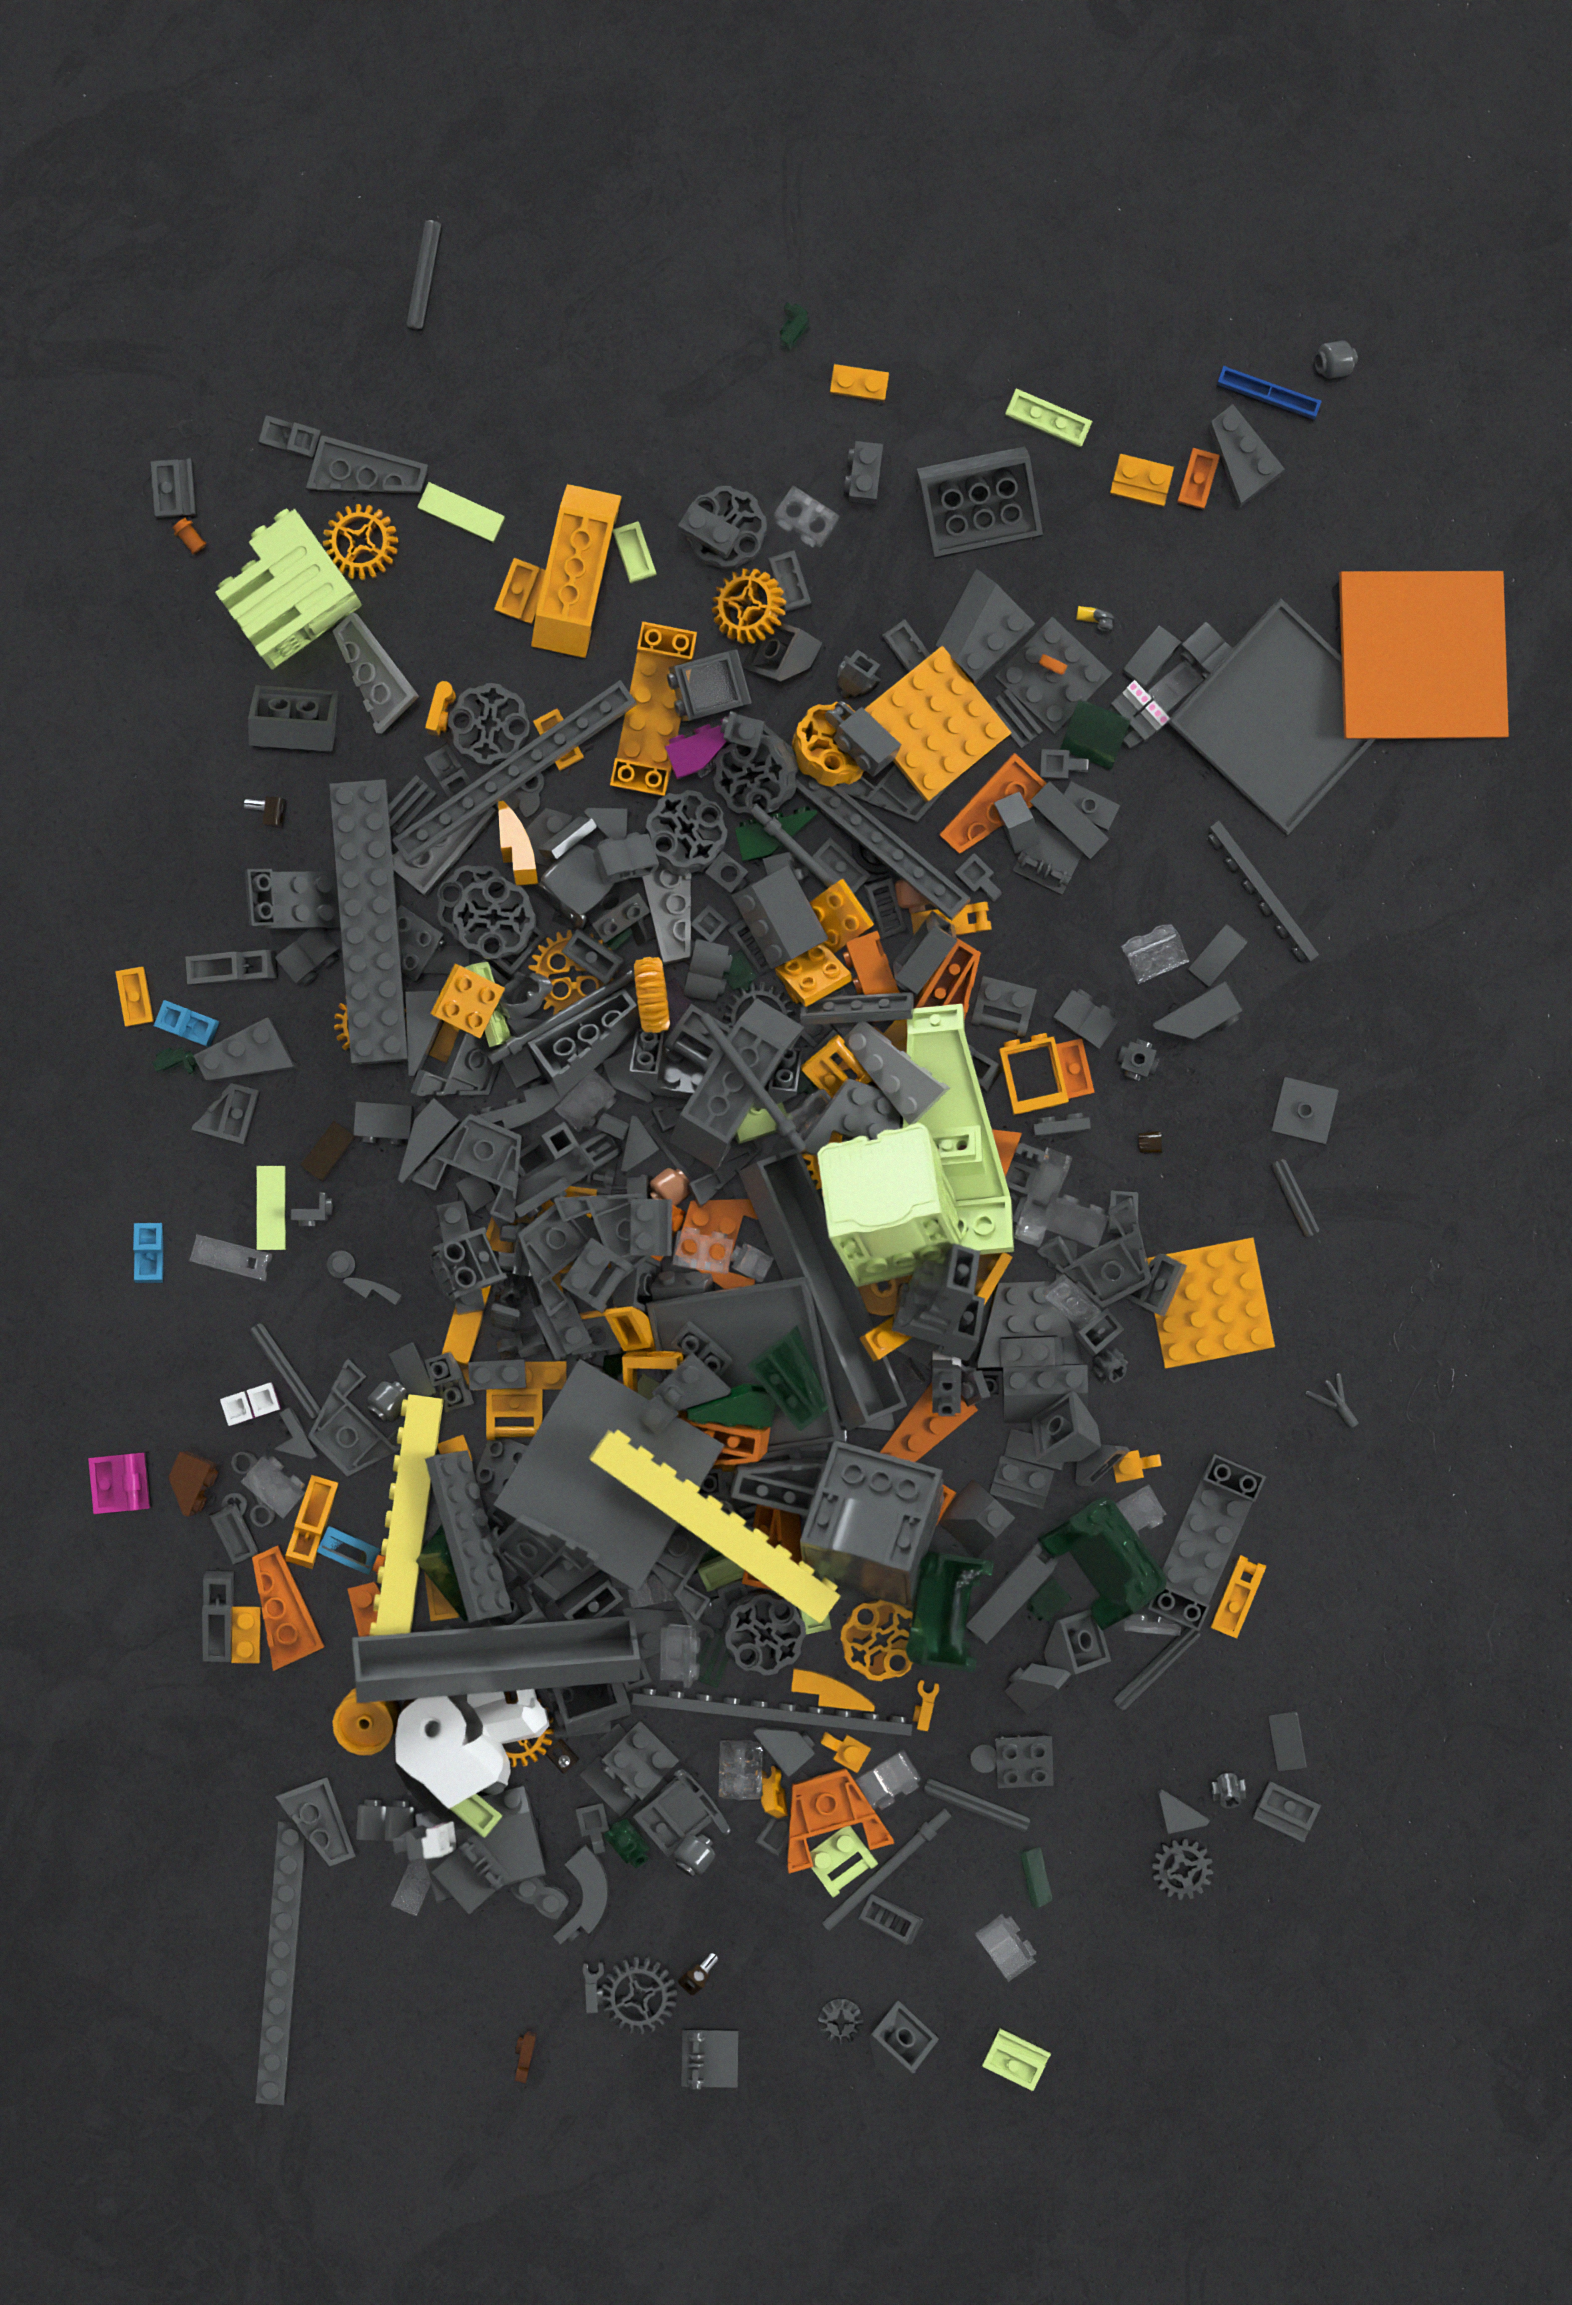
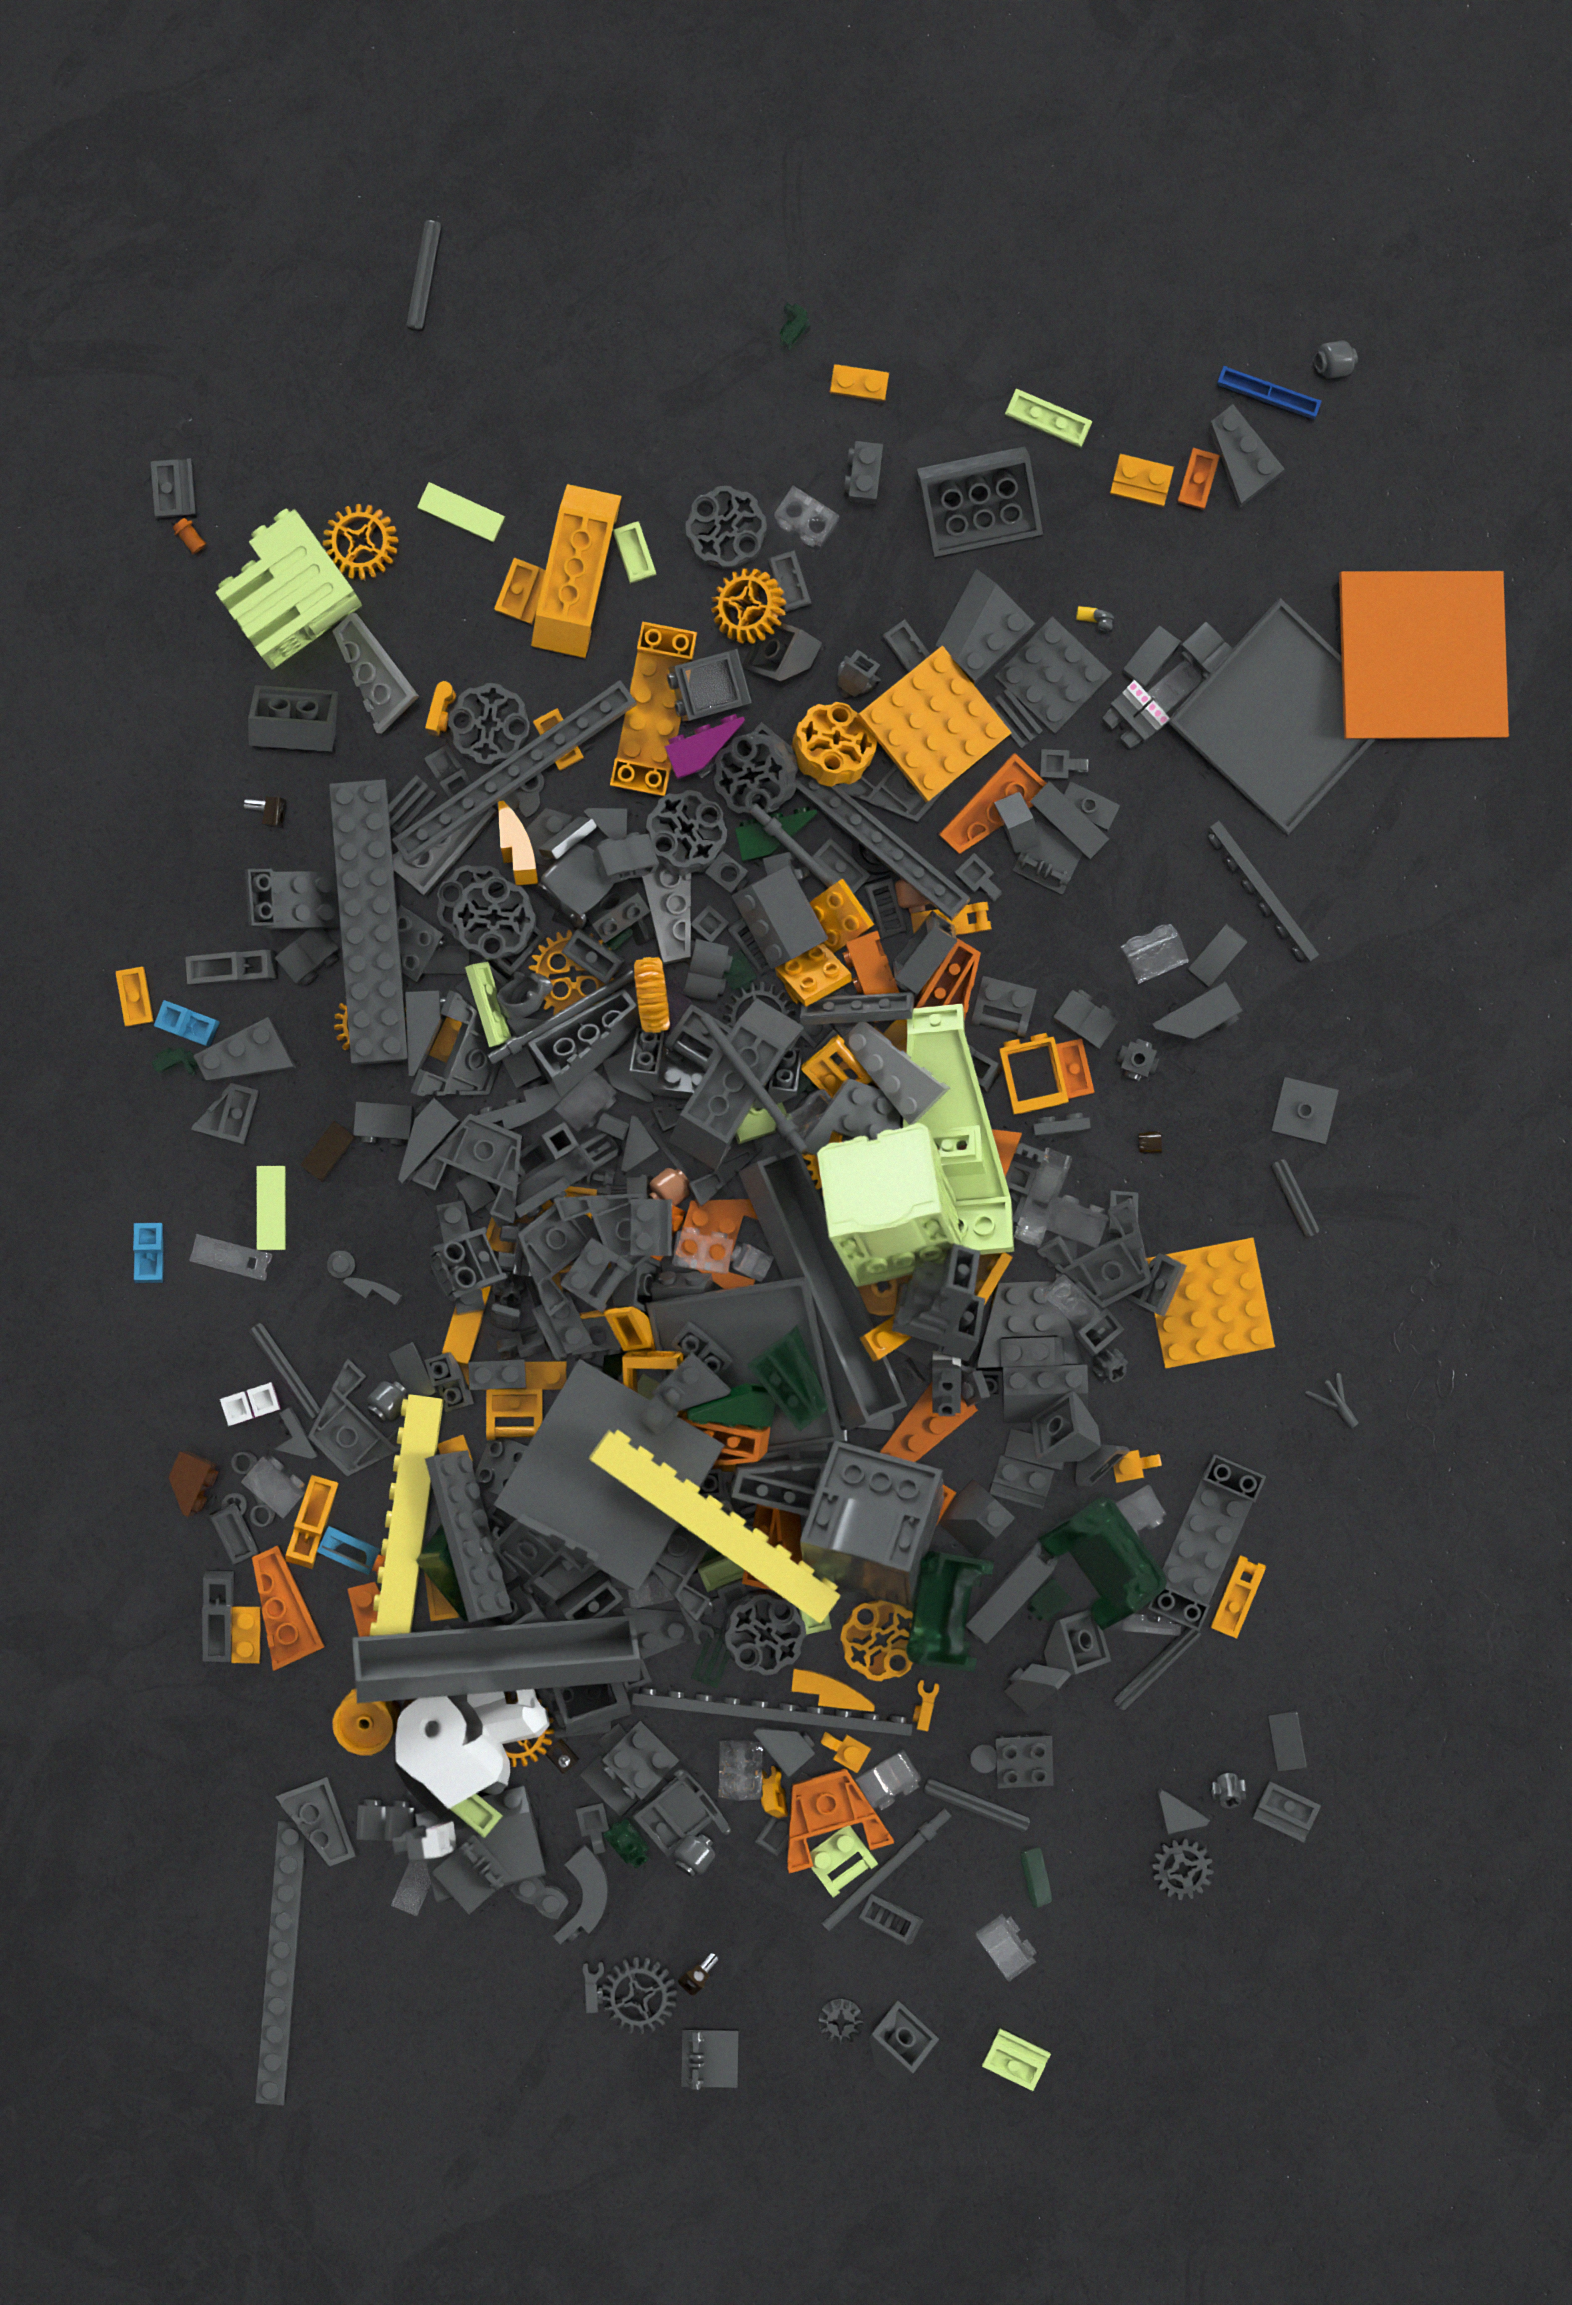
dark pink plate [88,1453,151,1514] -> none
dark grey slope [257,415,321,458] -> none
dark grey bracket [291,1192,333,1226] -> none
dark grey wing [306,435,429,493] -> none
light orange plate [430,963,505,1038] -> none
reddish brown plate [515,2031,537,2083] -> none
clear bracket [660,1623,700,1688] -> none
dark grey brick [678,502,741,559] -> none
dark grey bracket [720,711,765,750] -> none
dark grey brick [825,701,901,777] -> none
orange tile [1039,654,1068,675] -> none
clear green slope [1060,699,1131,770] -> none

